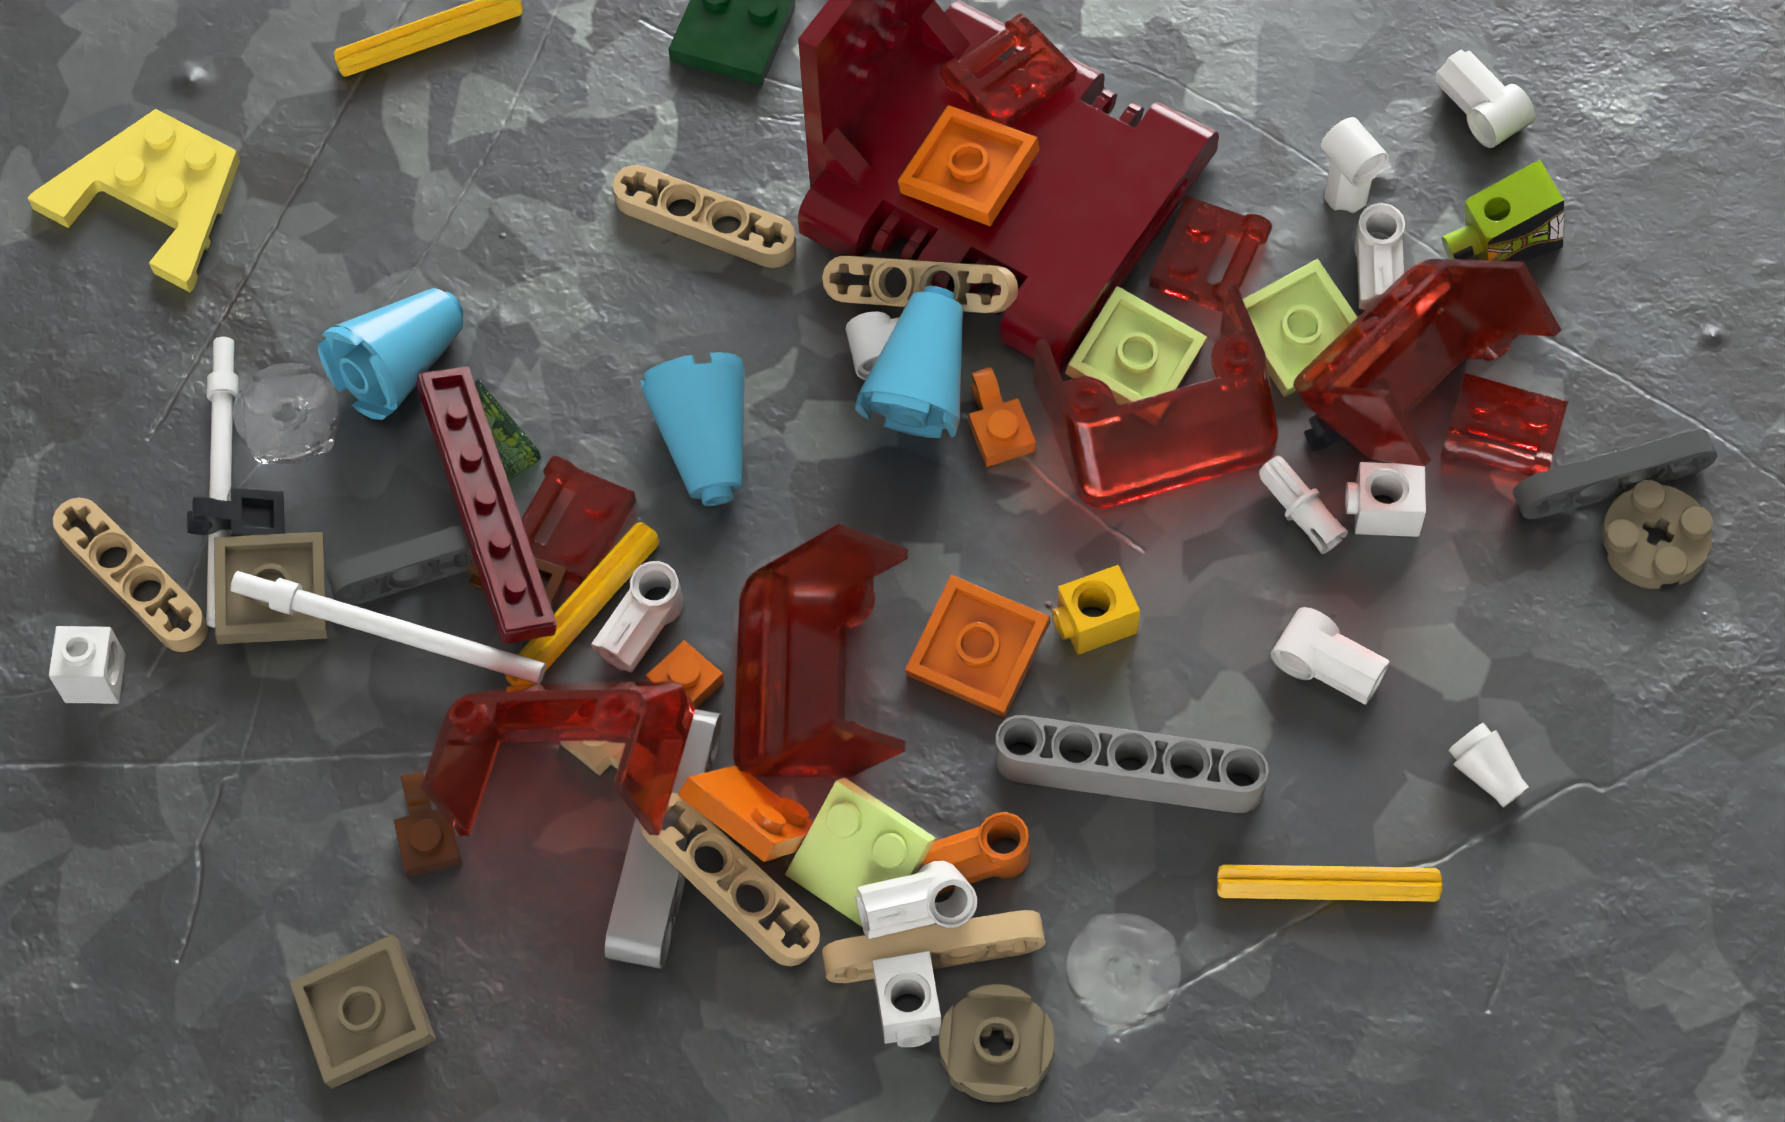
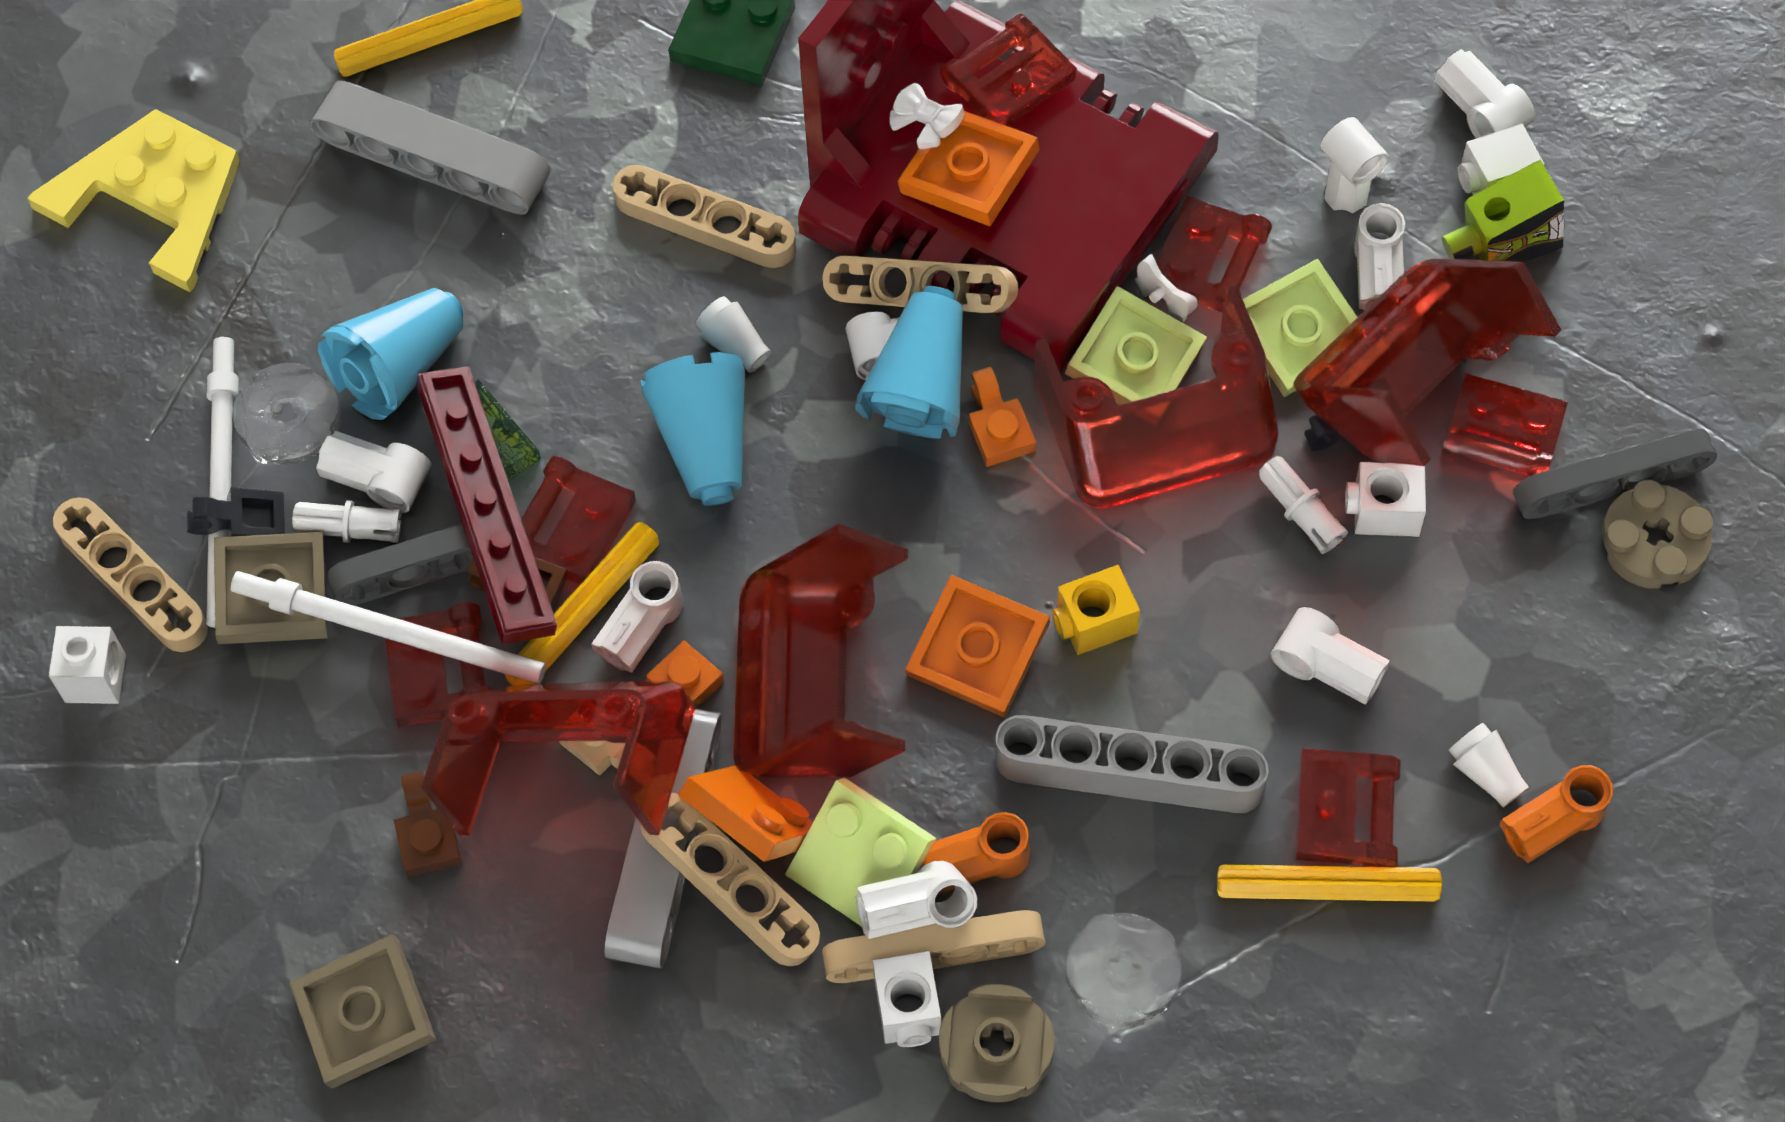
none -> white axle [292,500,401,543]
none -> light grey beam [310,81,551,215]
none -> white piece [316,431,432,513]
none -> clear red plate [385,602,493,727]
none -> white cone [696,296,771,373]
none -> white piece [890,83,964,149]
none -> white piece [1135,254,1198,323]
none -> clear red plate [1295,748,1401,867]
none -> white brick [1458,124,1544,195]
none -> orange piece [1499,765,1613,863]

